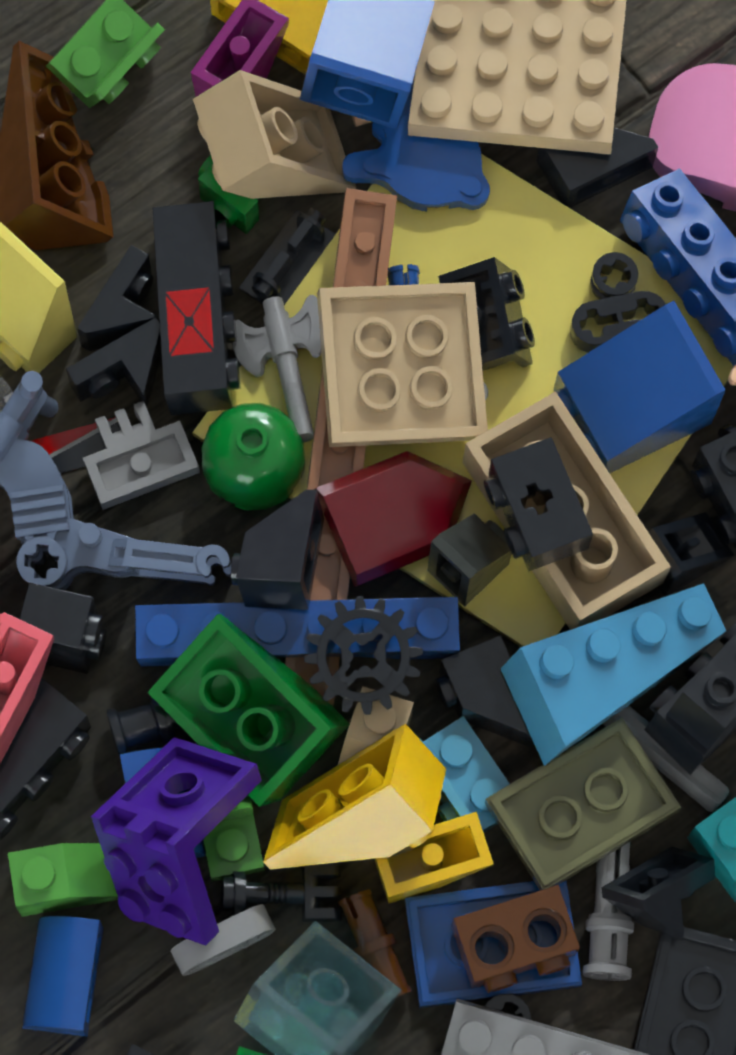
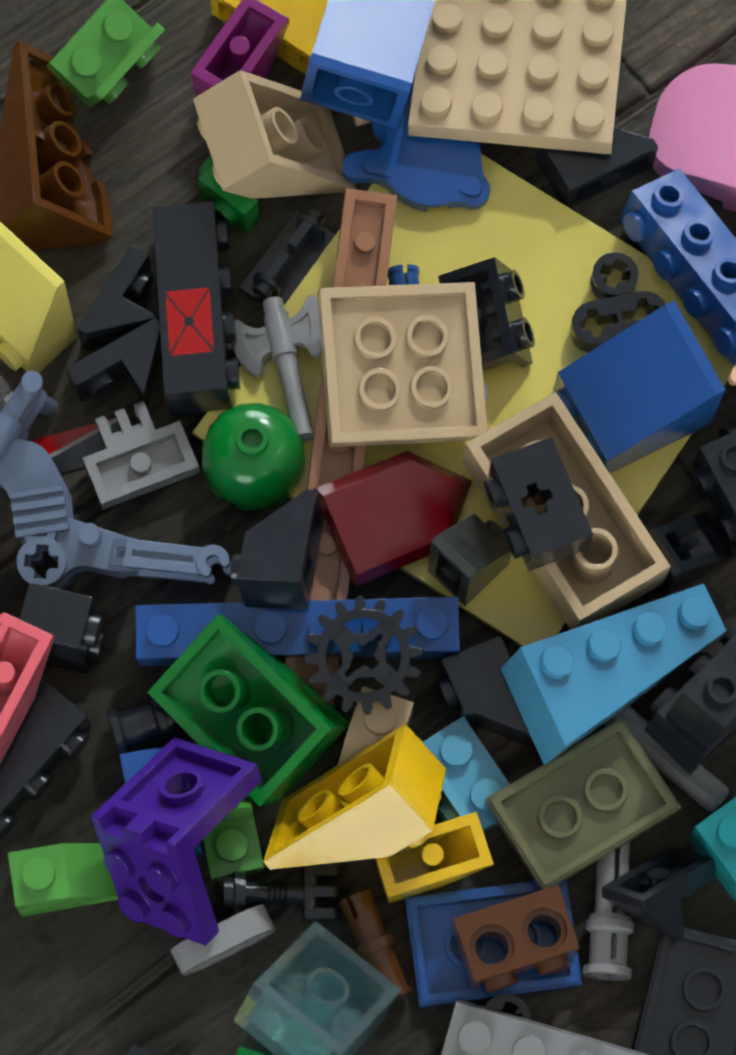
blue brick [22,916,104,1037] -> none

